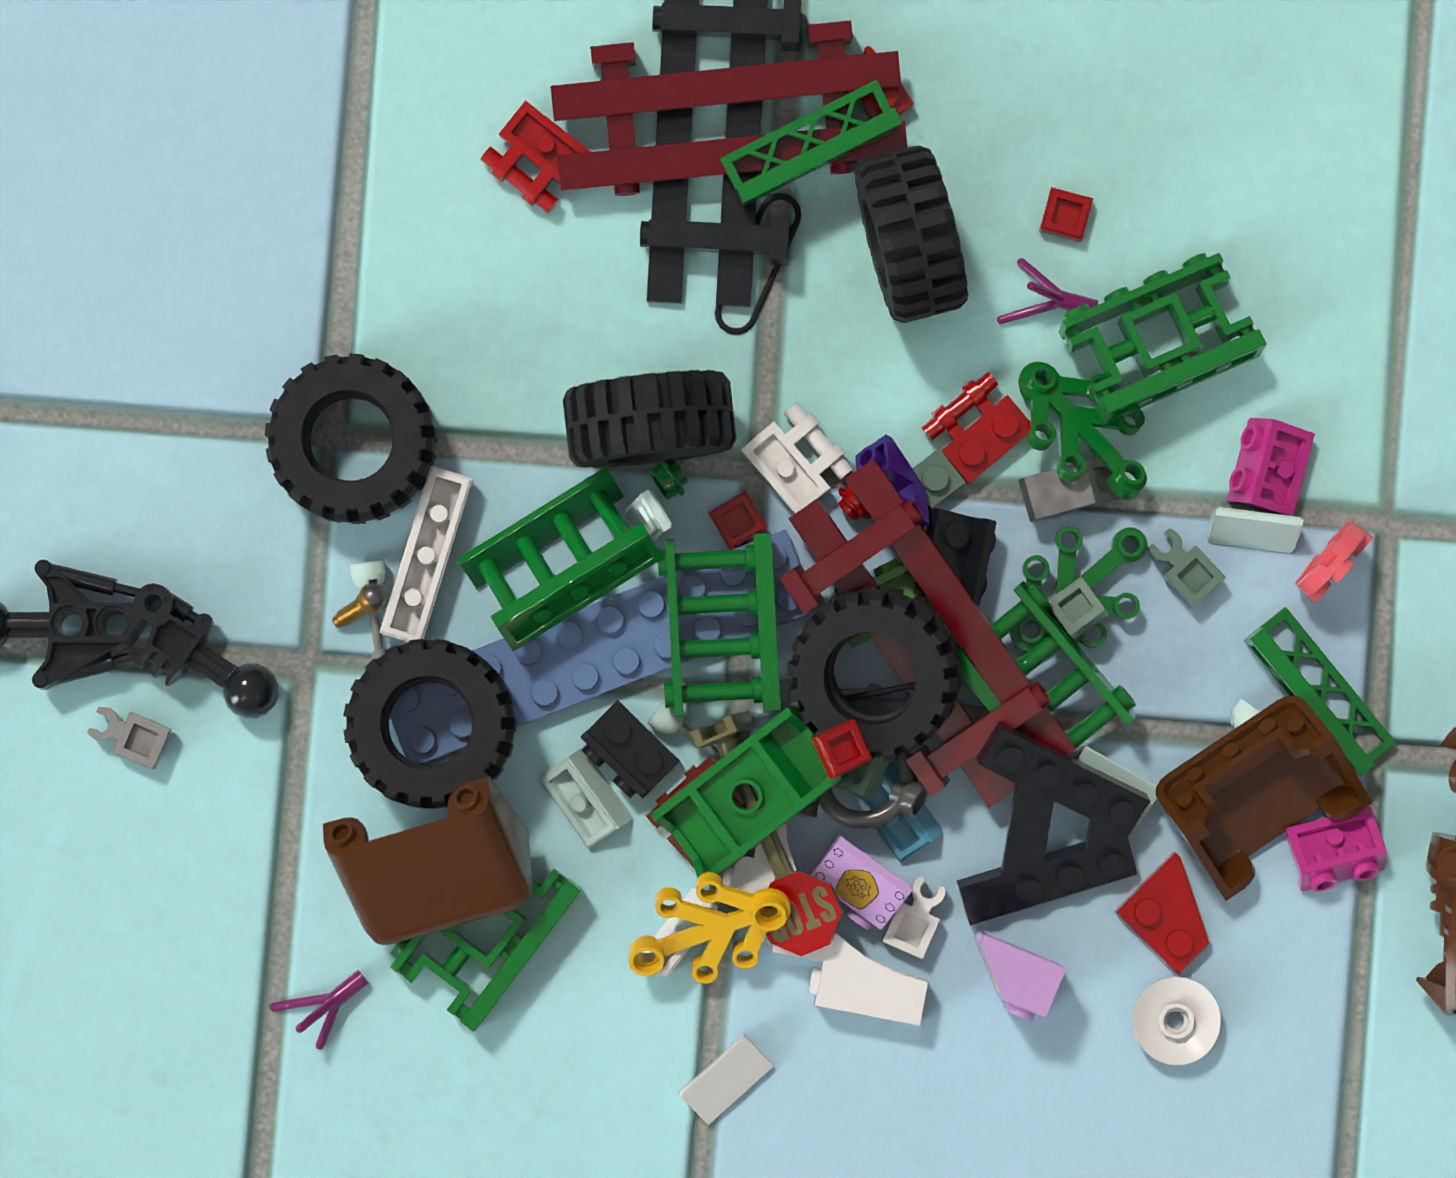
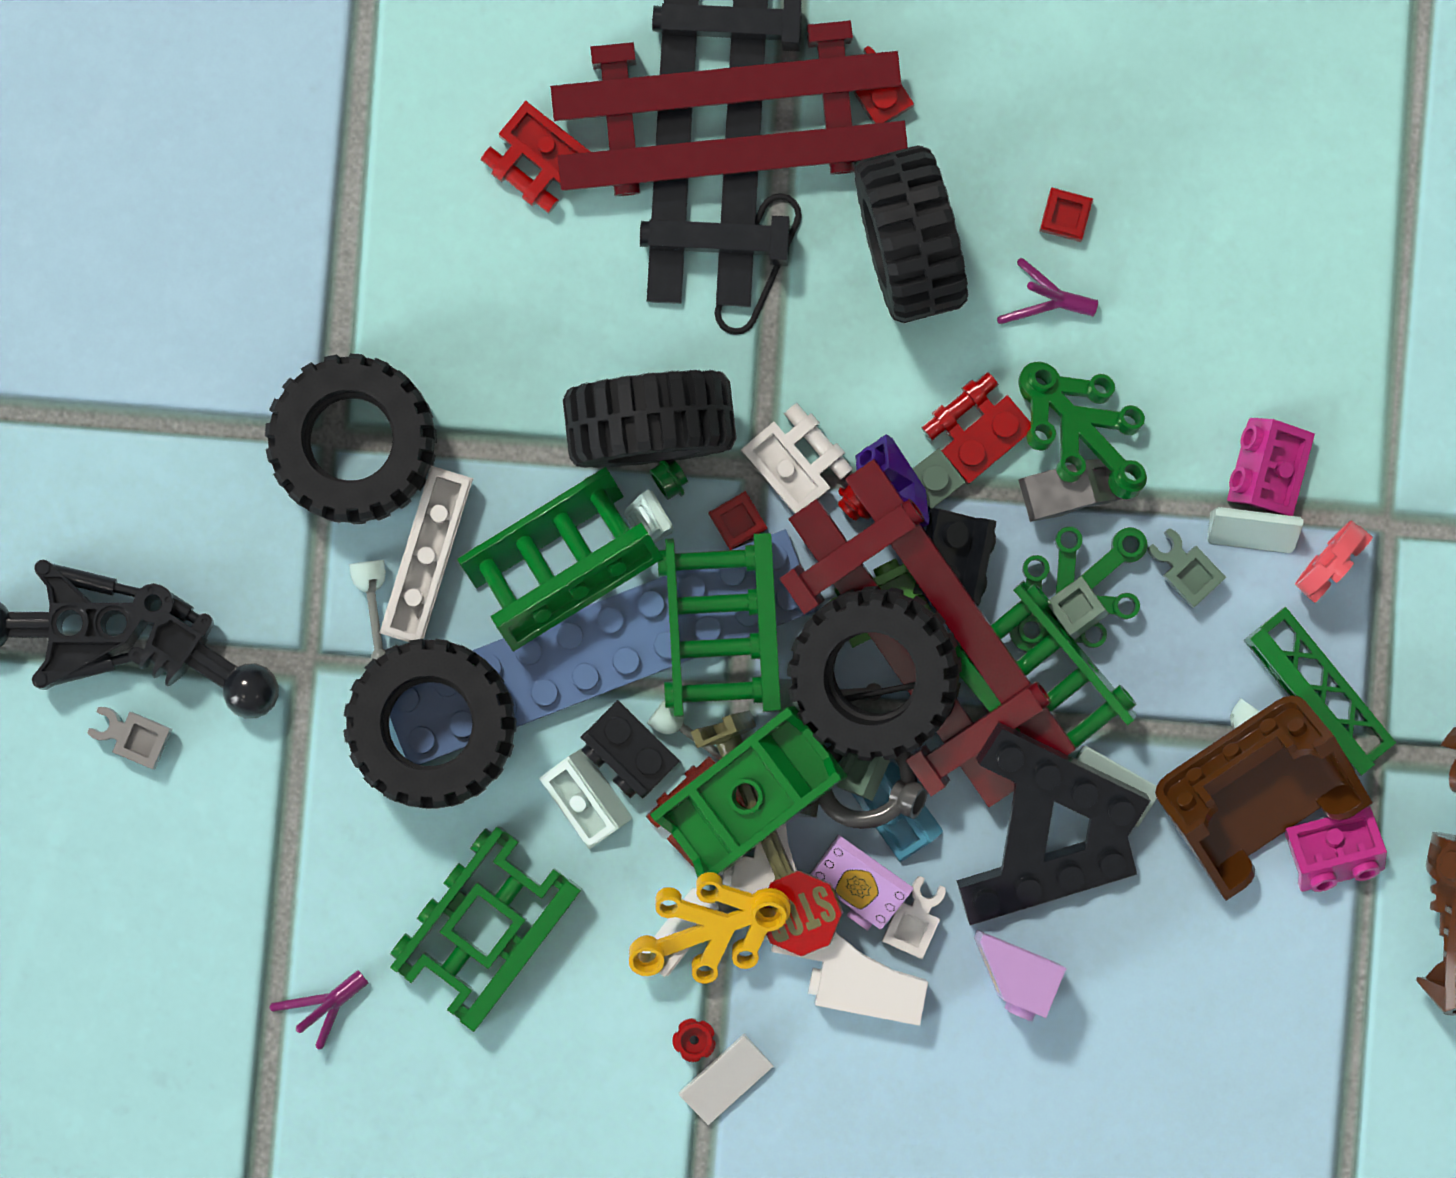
reddish brown windscreen [323,776,533,945] -> none
pearl gold piece [332,583,388,628] -> none
green fence [720,80,902,206] -> none
red tile [811,719,873,779] -> none
green fence [1058,253,1267,425] -> none
red wing [1115,852,1209,974] -> none
white dish [1132,977,1221,1065] -> none
none -> red plate [672,1018,716,1062]

